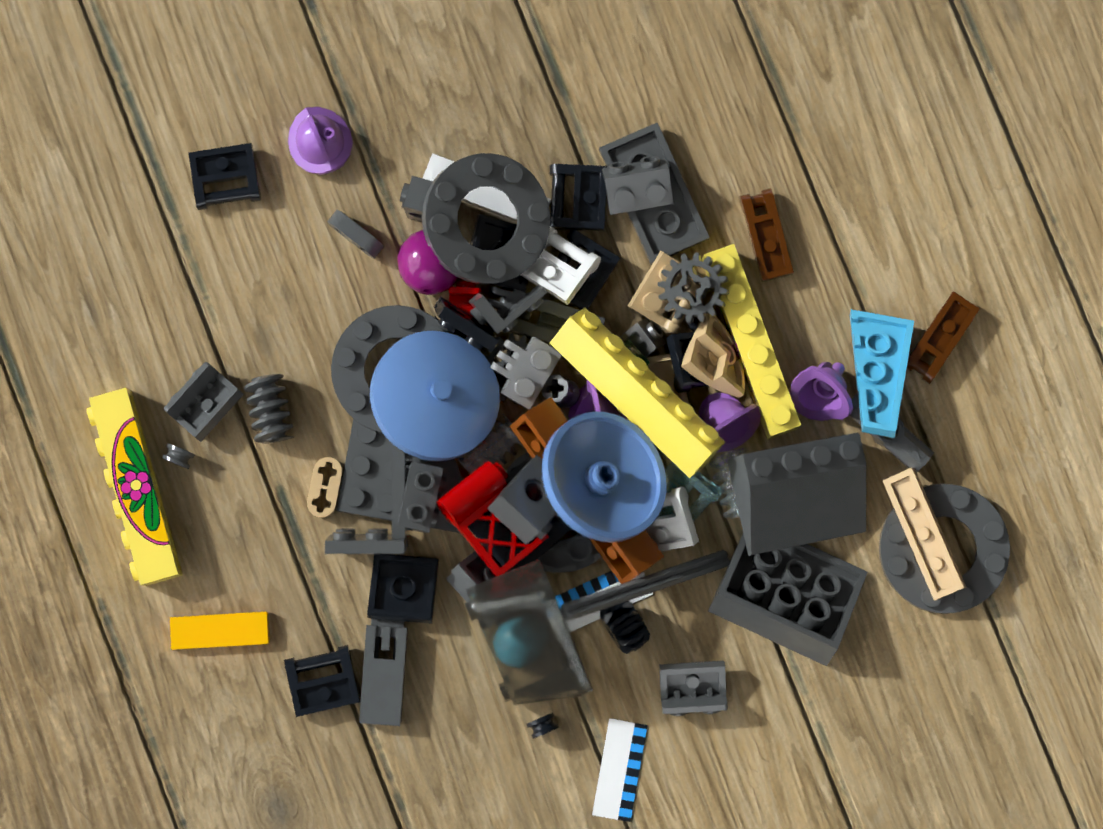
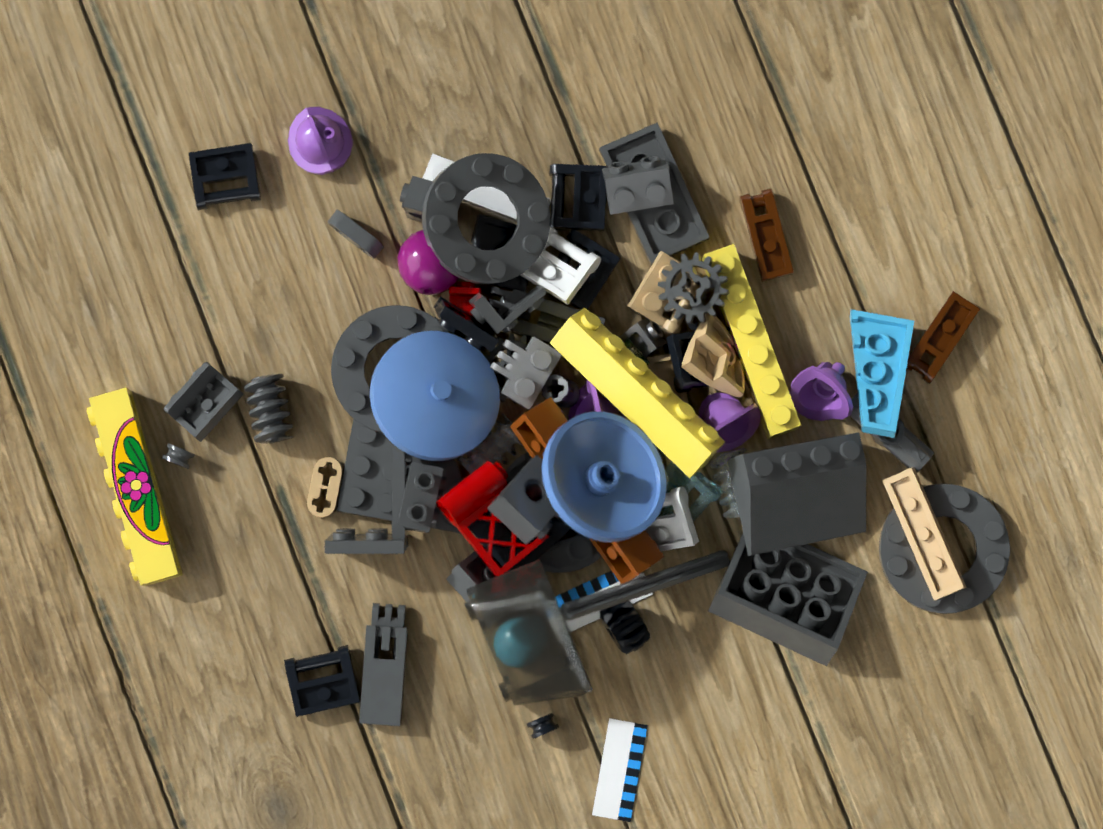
yellow tile [170,611,270,650] -> none
black plate [367,554,439,624] -> none
dark grey bracket [659,661,728,716] -> none

